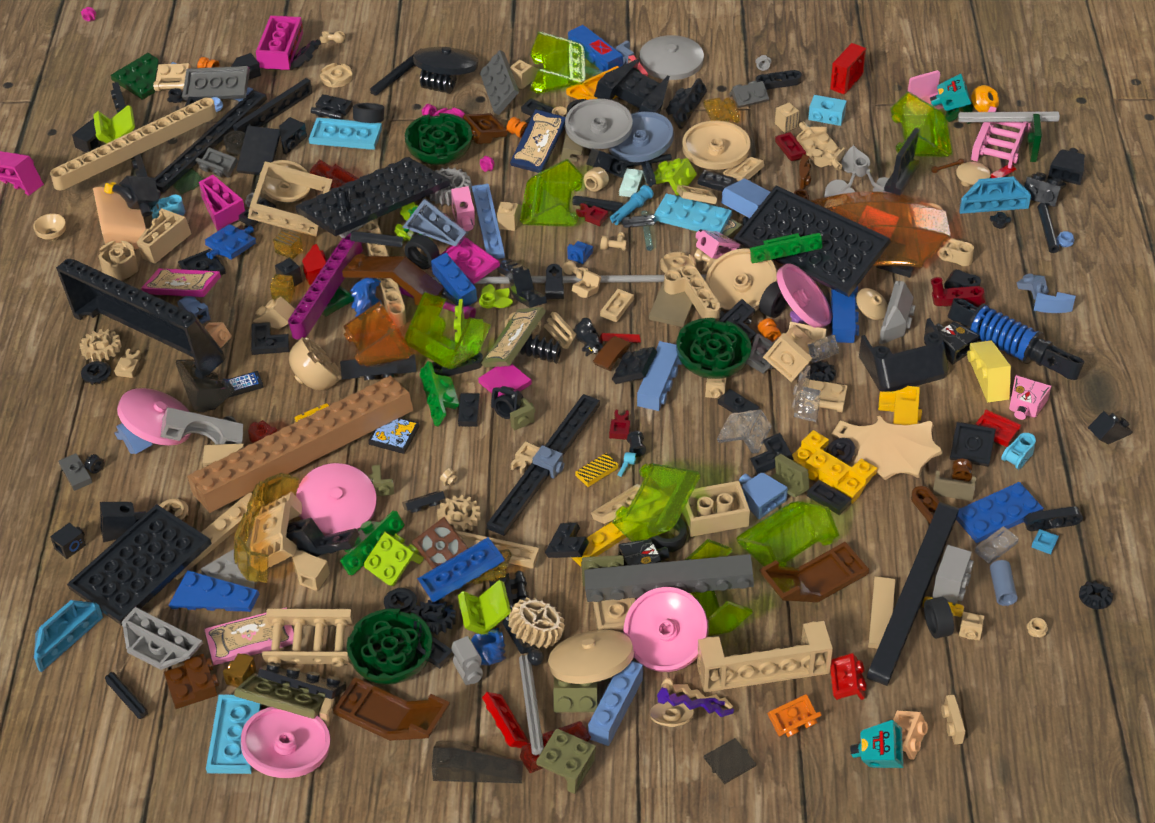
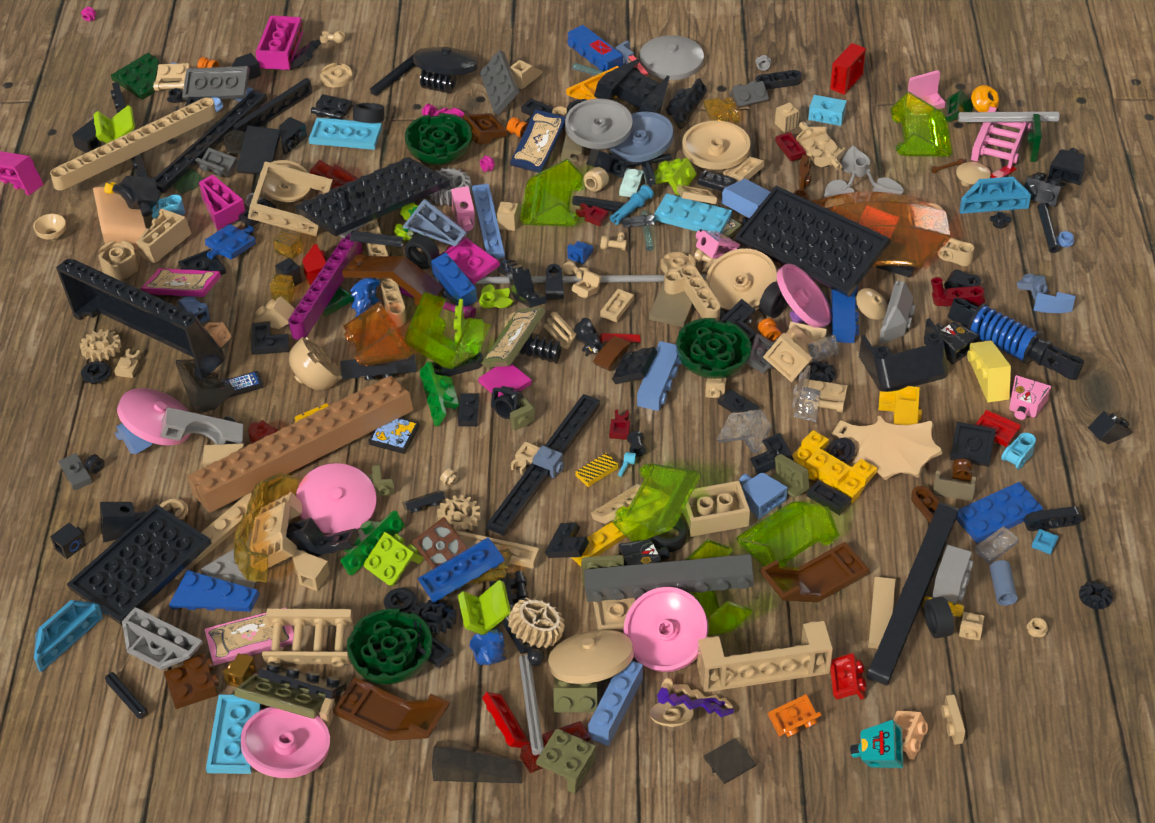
light grey brick [452,636,483,685] -> none
clear neon green windscreen [530,32,585,93] -> none
green bracket [750,233,822,264] -> none
black fence [884,128,920,195] -> none
teal torso [930,74,971,111] -> none

